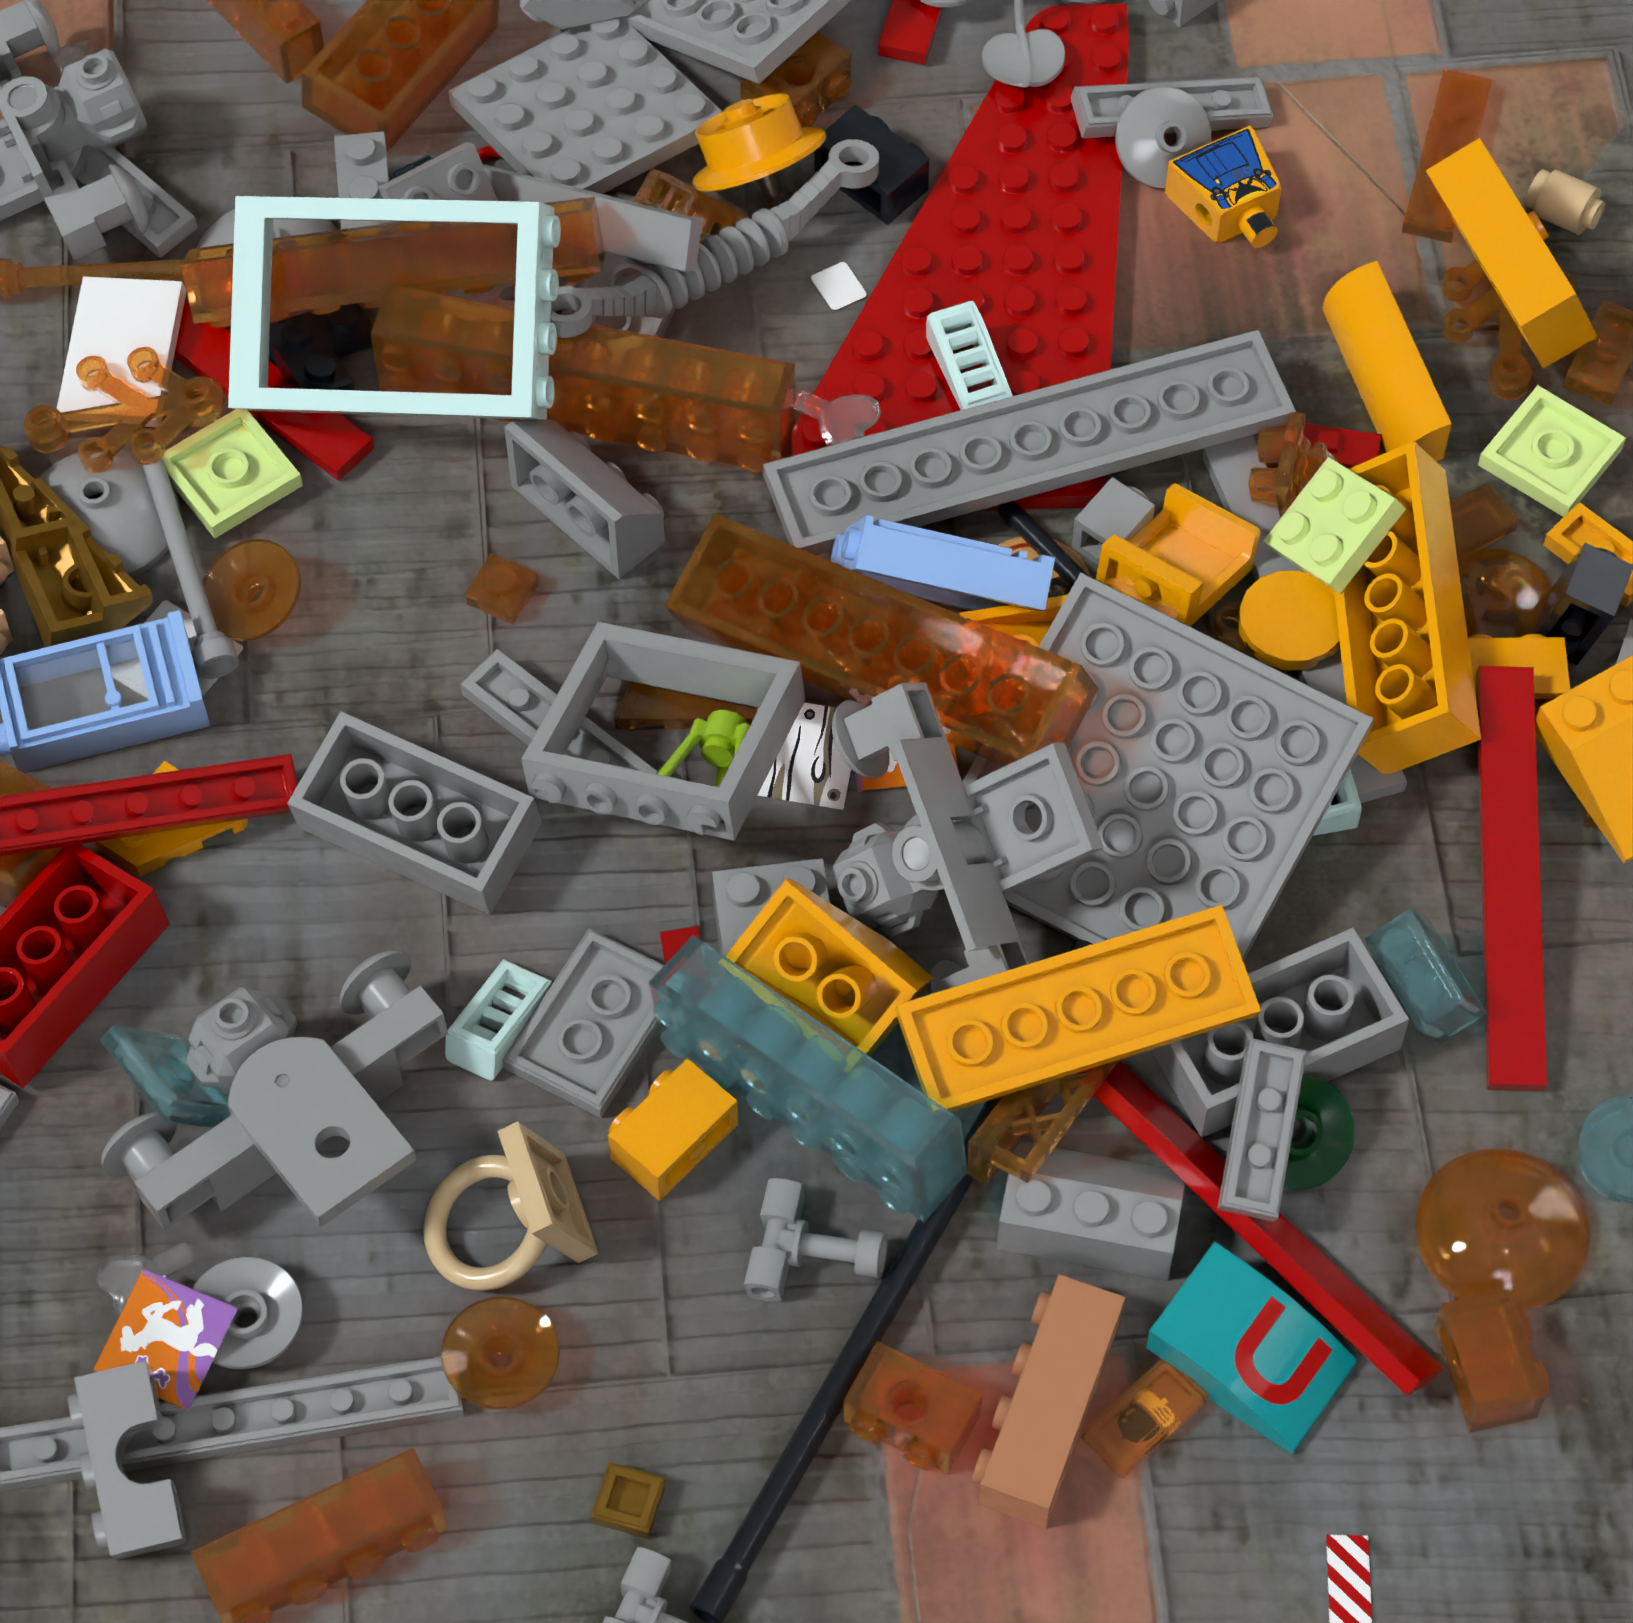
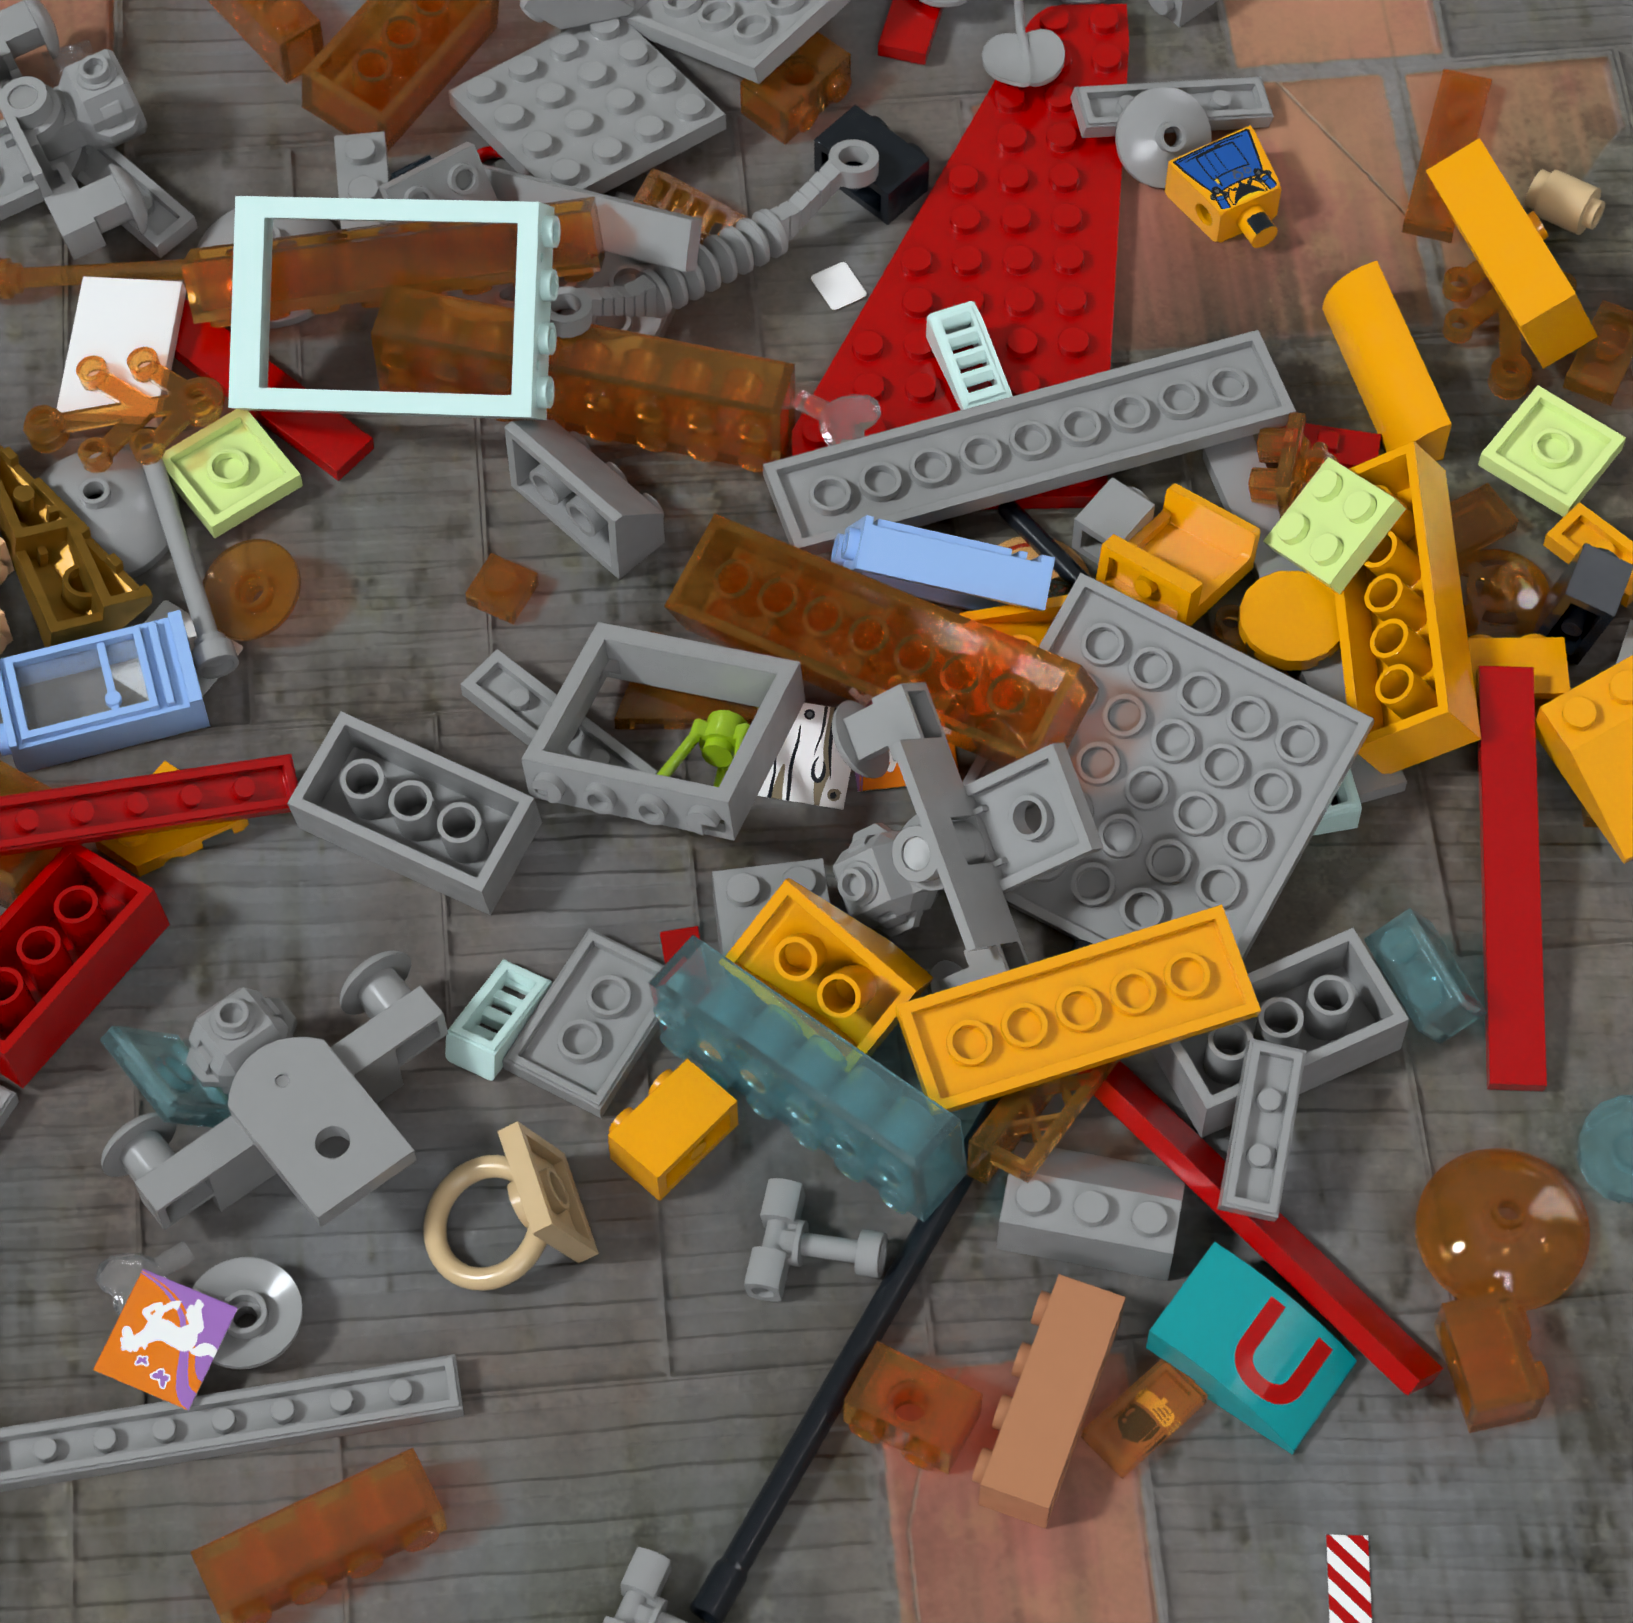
light grey arch [68,1360,188,1560] -> none
black plate [269,297,377,390] -> none
clear orange dish [441,1296,560,1410] -> none
pearl gold tile [591,1462,667,1539] -> none
light orange piece [693,93,826,210] -> none
dark green dish [1283,1075,1355,1190] -> none

